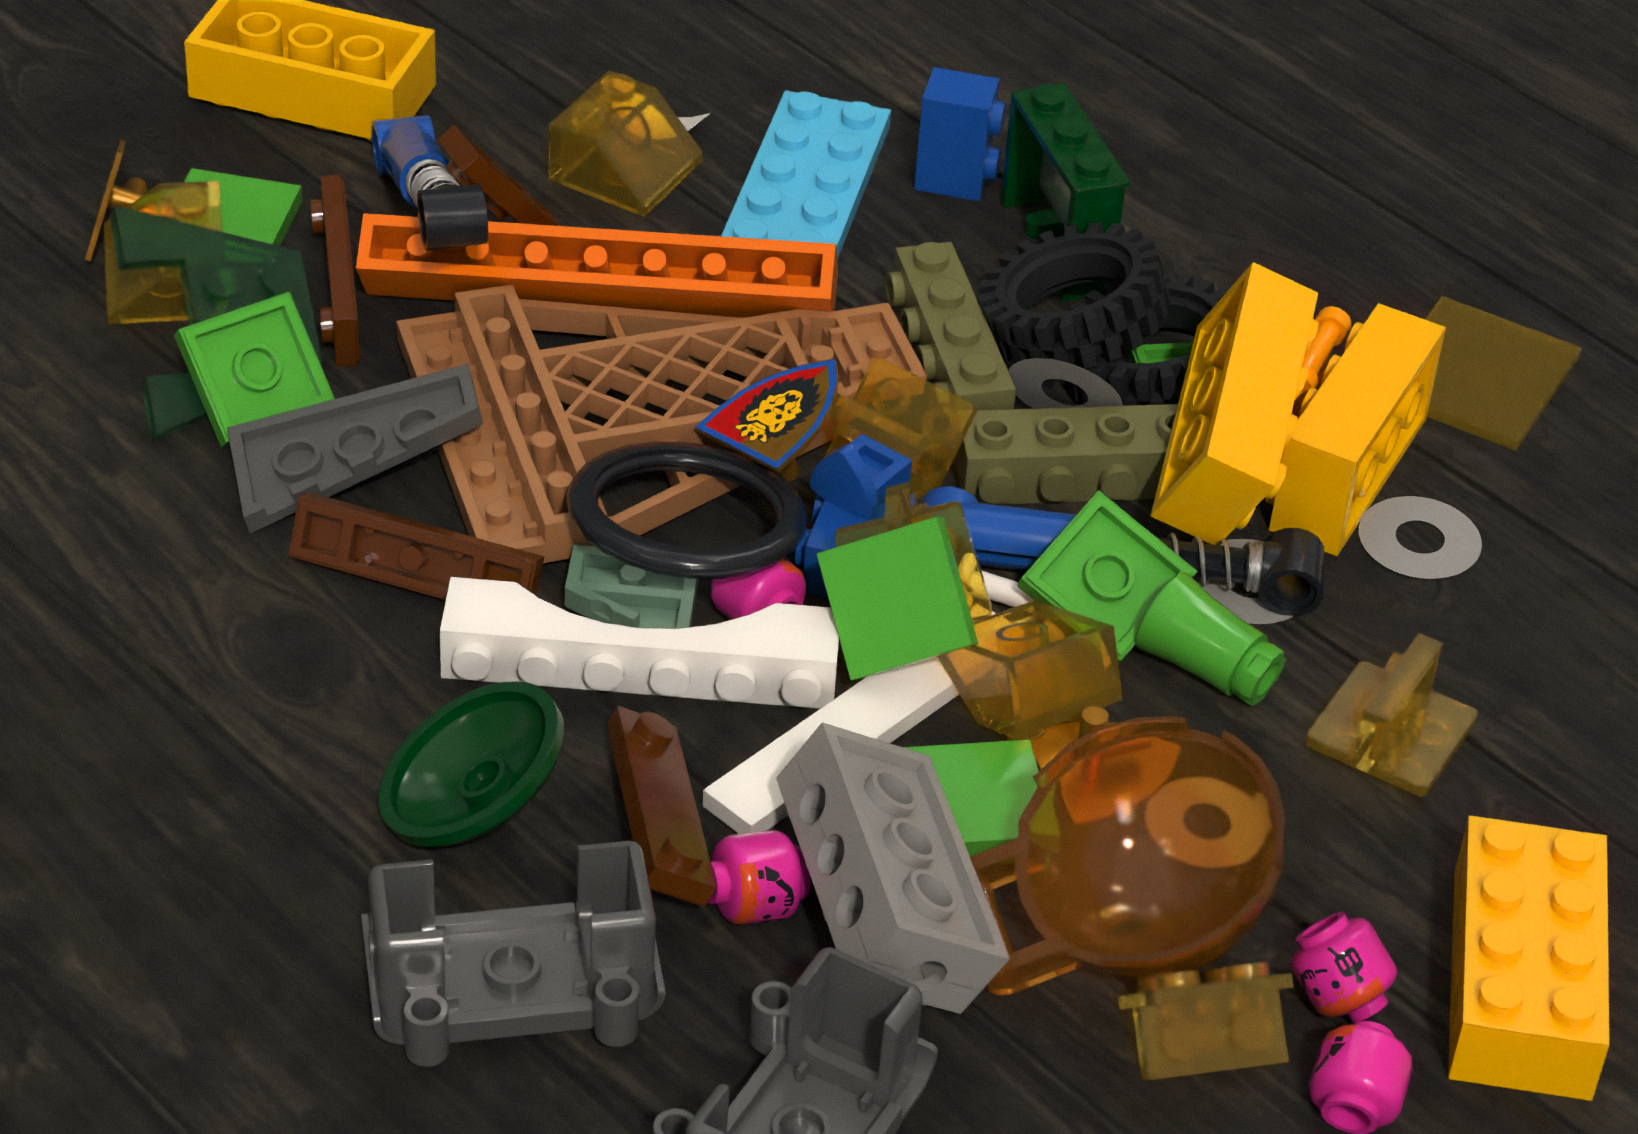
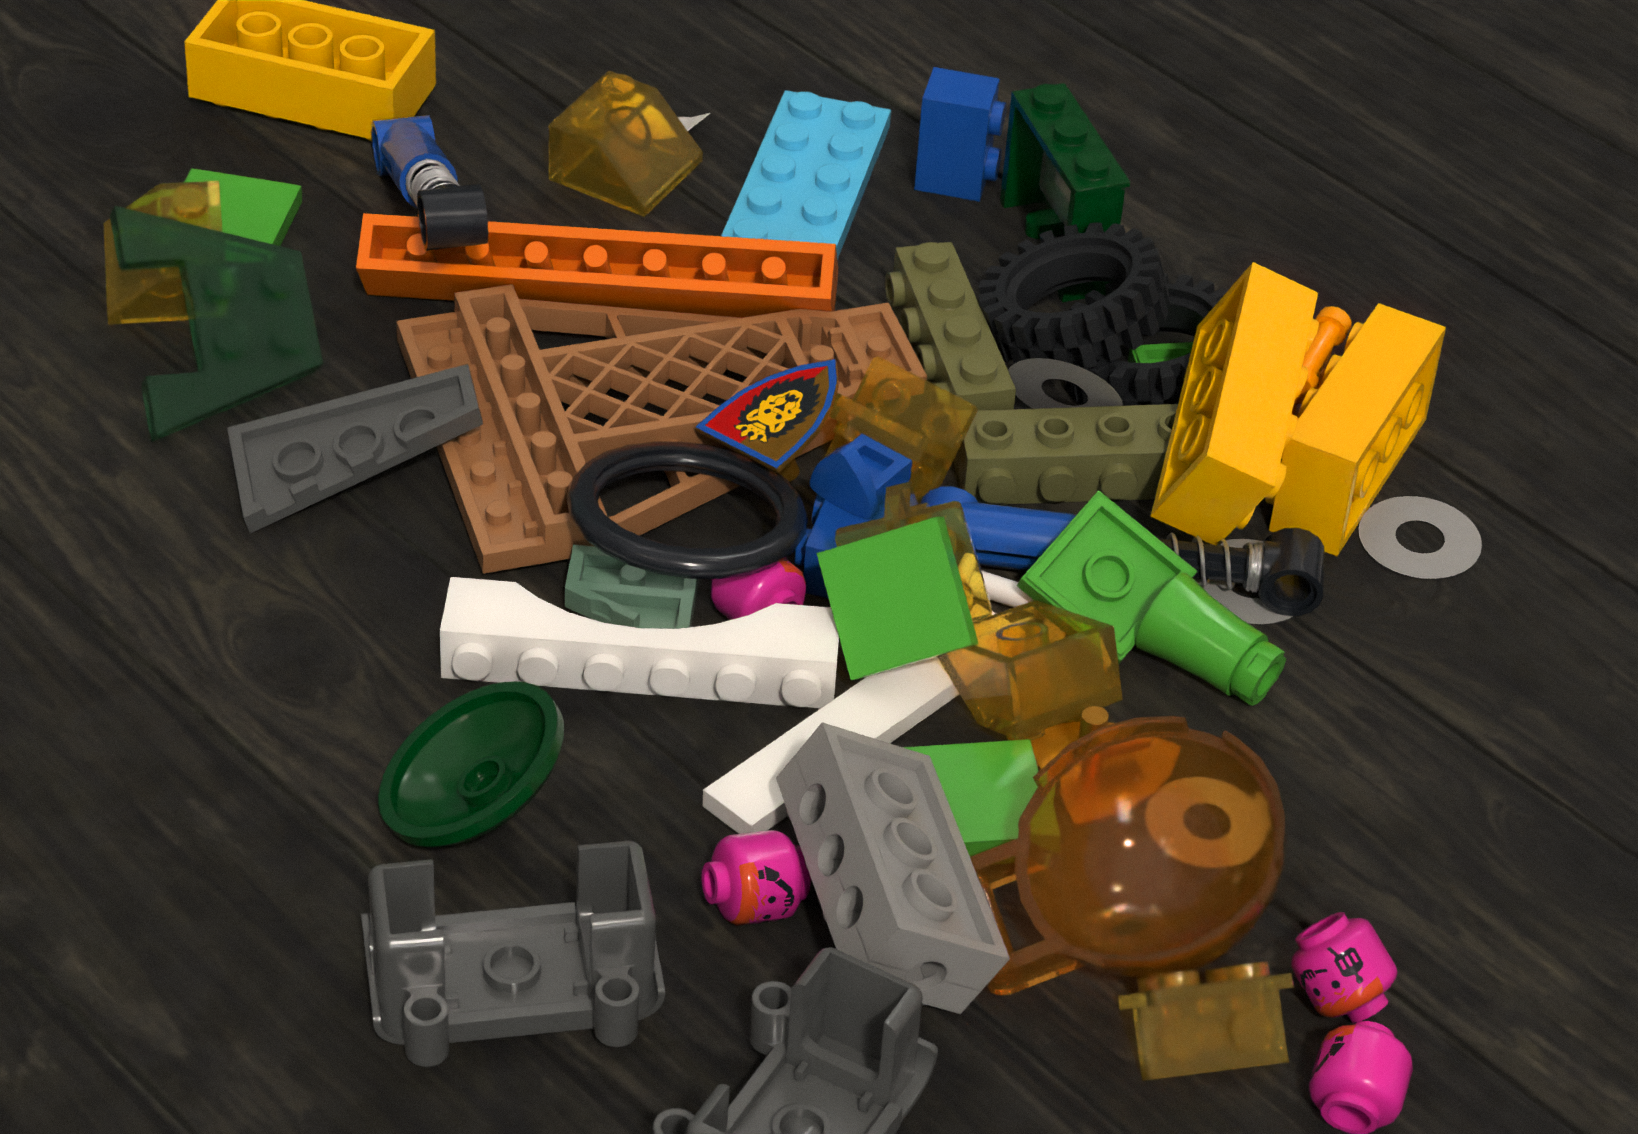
pearl gold shield [85,139,175,261] -> none
bright green tile [174,292,335,448] -> none
reddish brown plate [288,492,545,600] -> none
reddish brown plate [310,175,360,367] -> none
reddish brown plate [438,124,562,226] -> none
reddish brown plate [607,706,717,906] -> none
clear yellow bracket [1306,633,1478,796] -> none
clear yellow piece [1425,296,1582,451] -> none
yellow brick [1448,815,1609,1101] -> none

